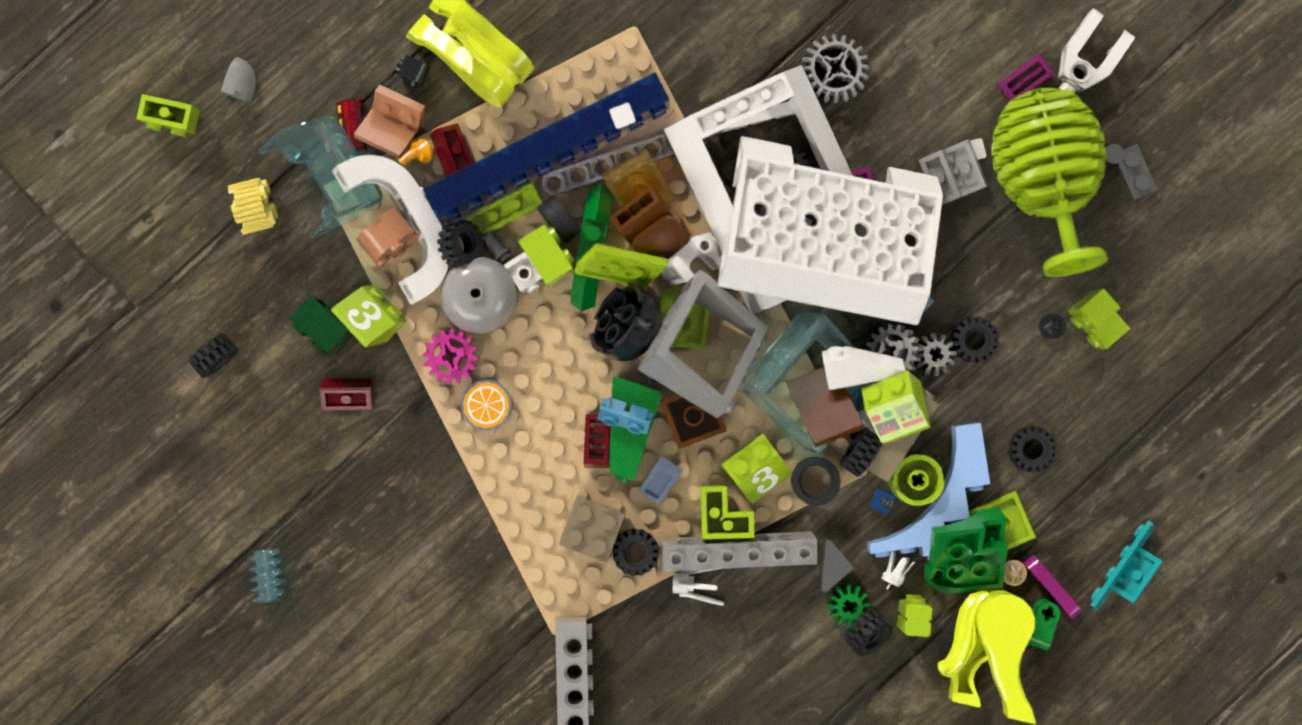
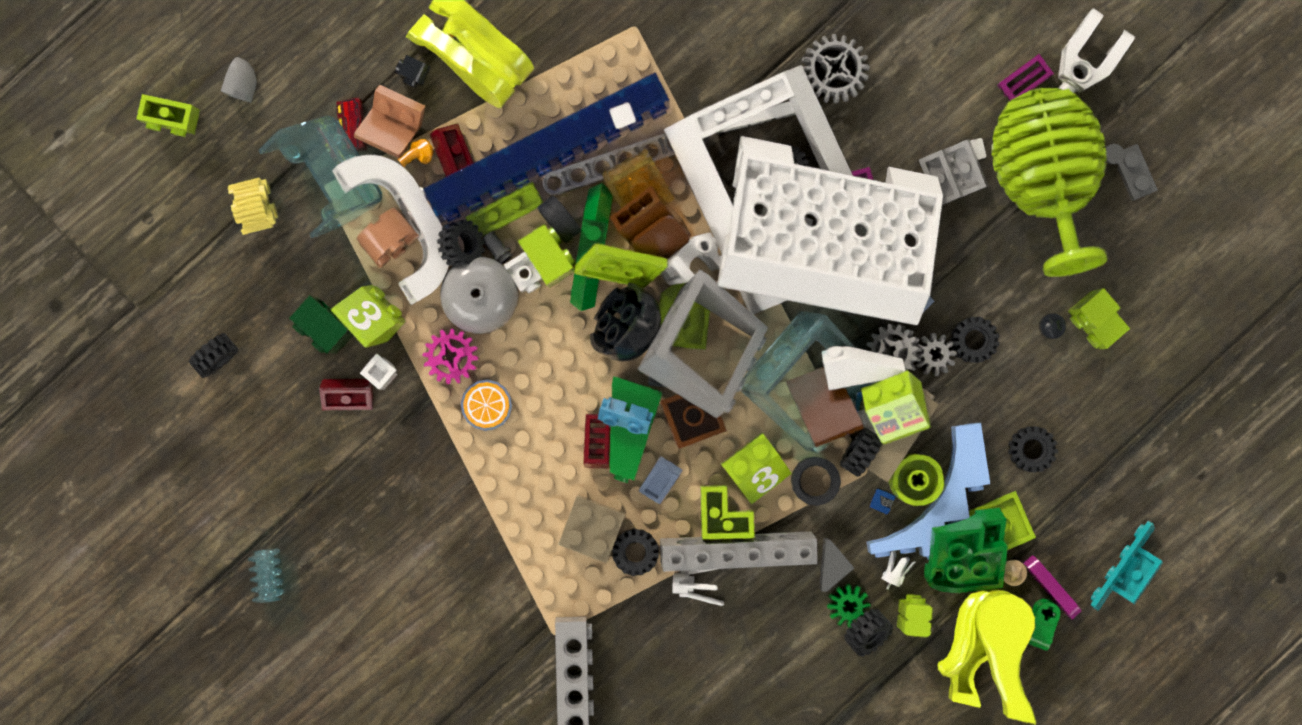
none -> white brick [360,354,397,390]

